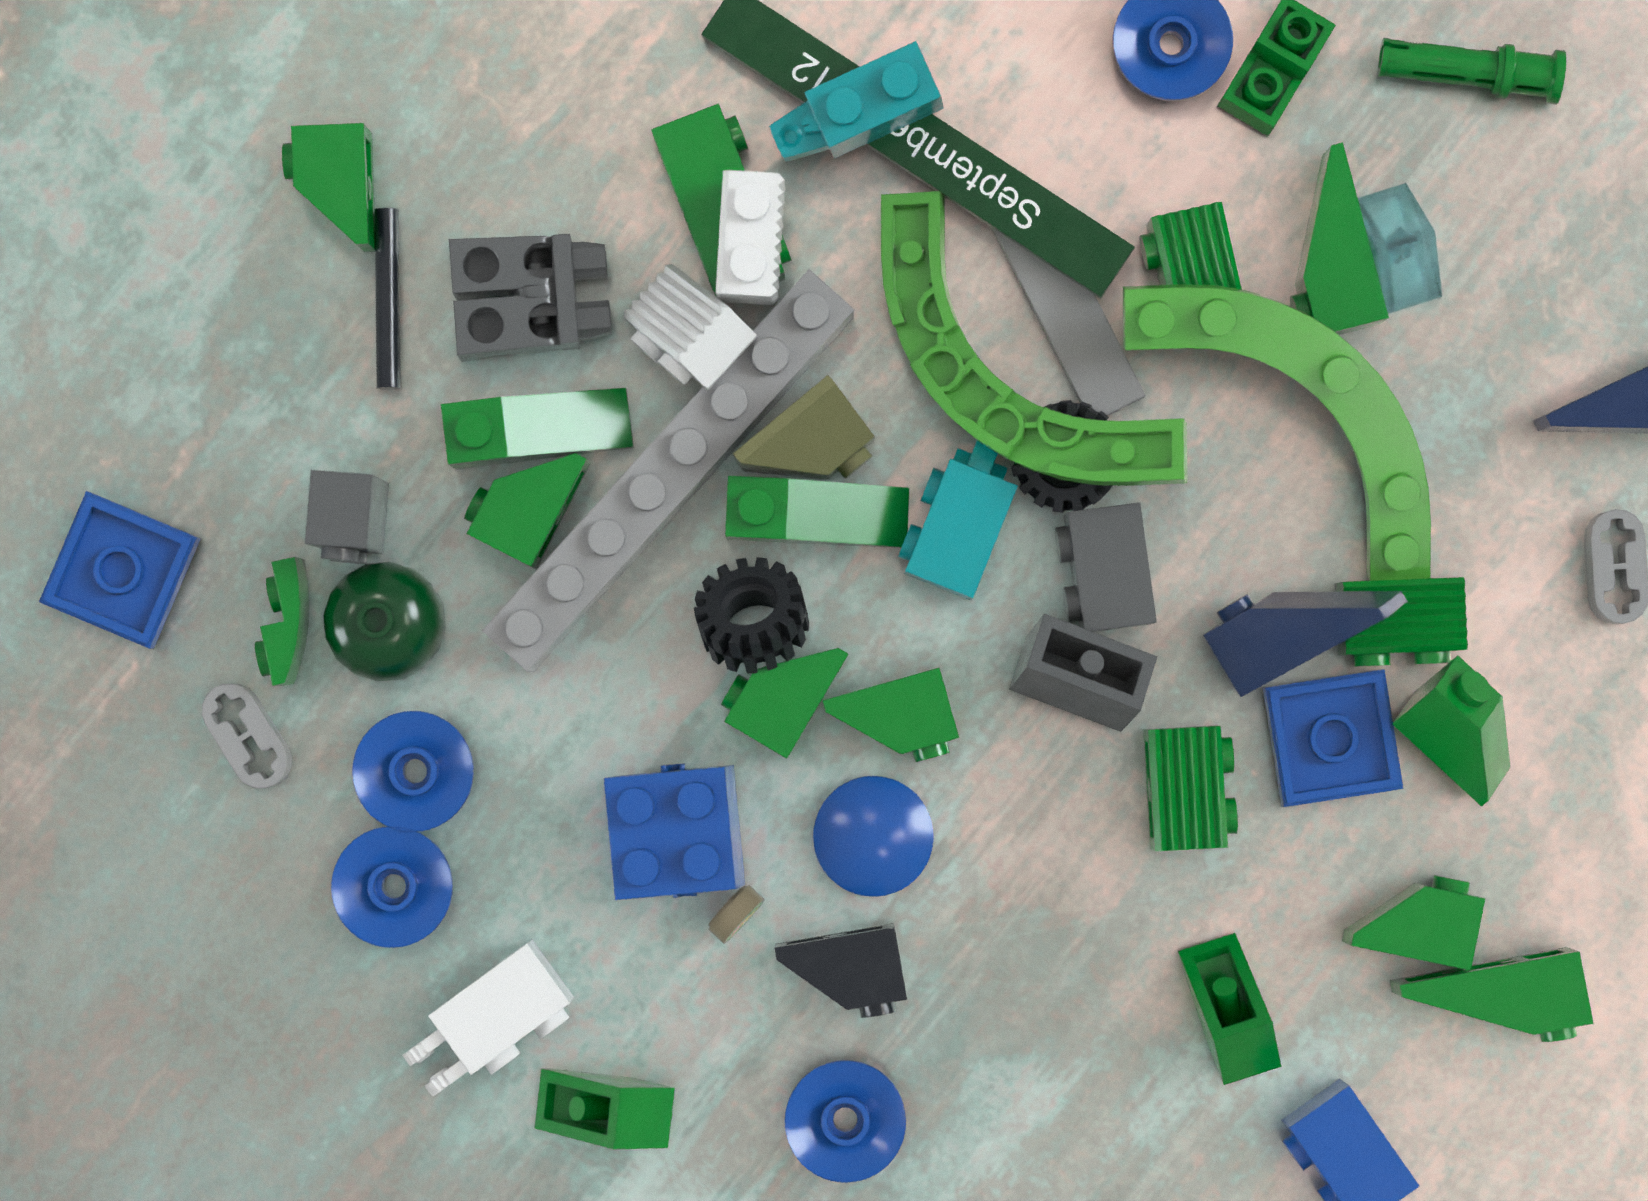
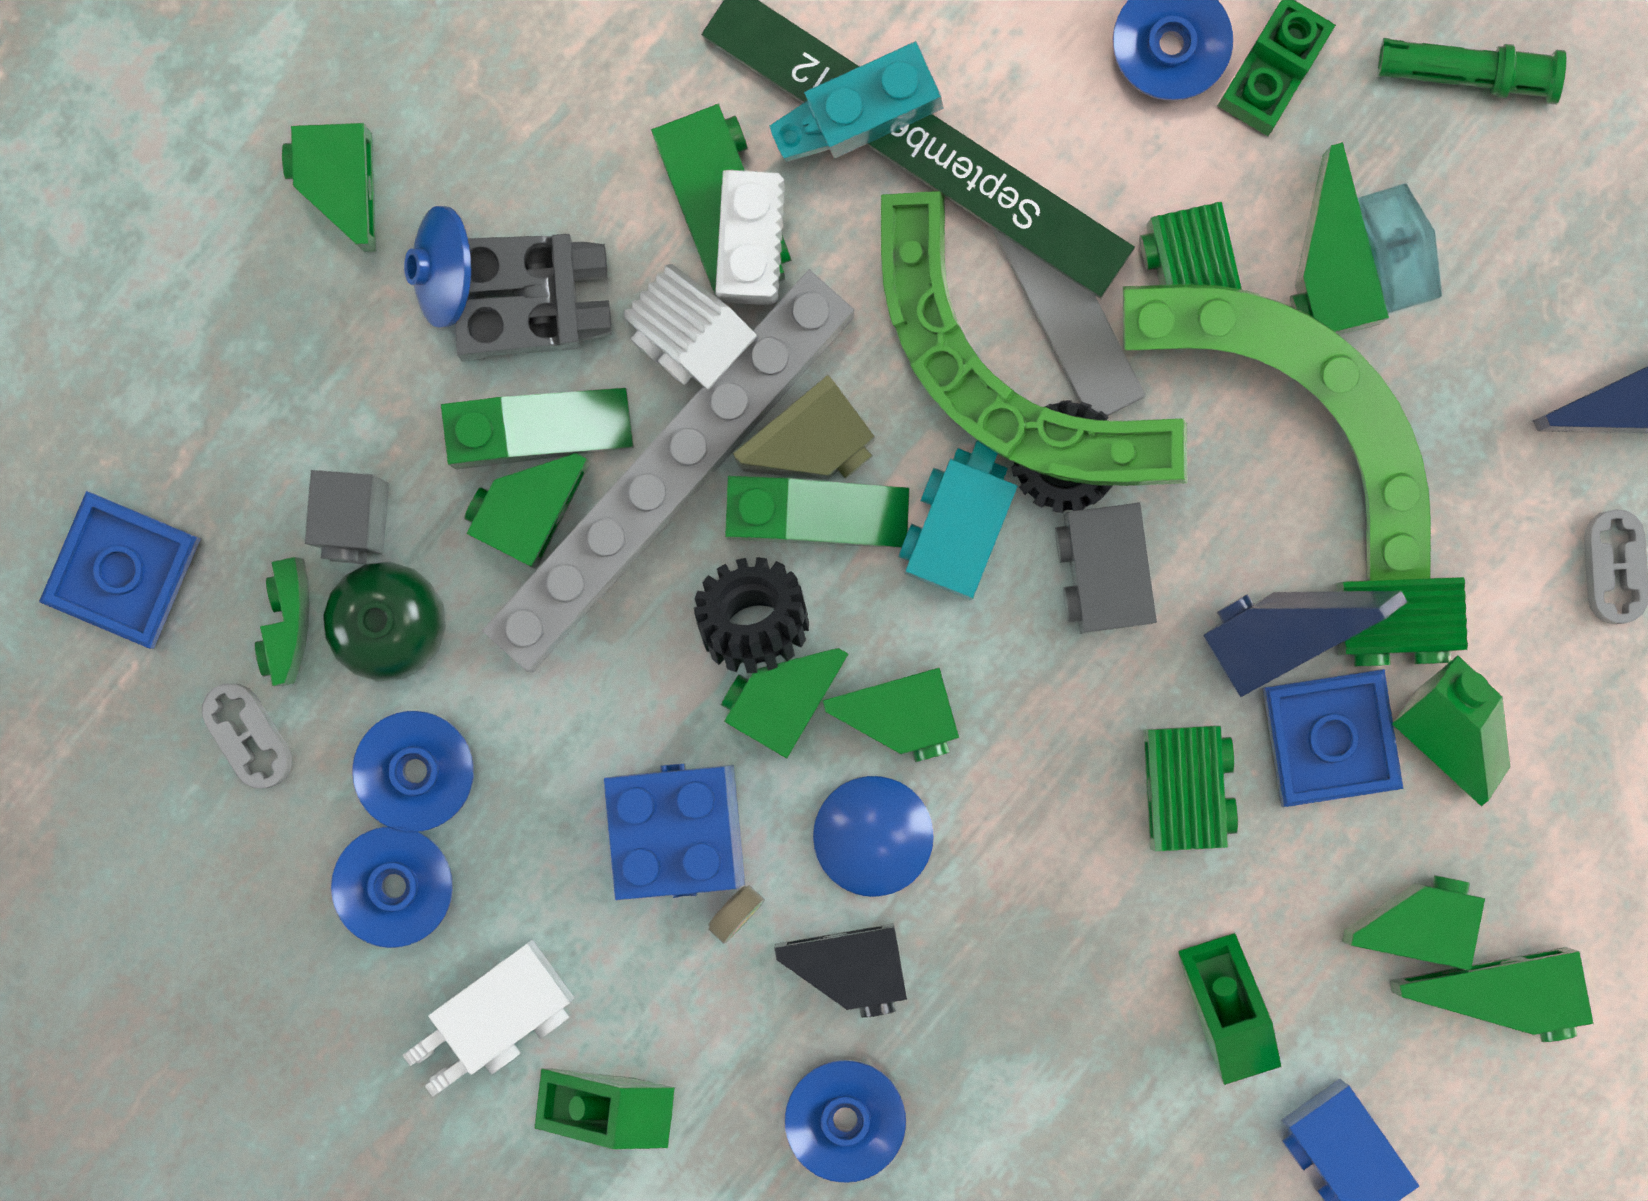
black bar [375,208,401,390] -> none
dark grey brick [1009,613,1157,732] -> none
none -> blue dish [404,206,471,328]

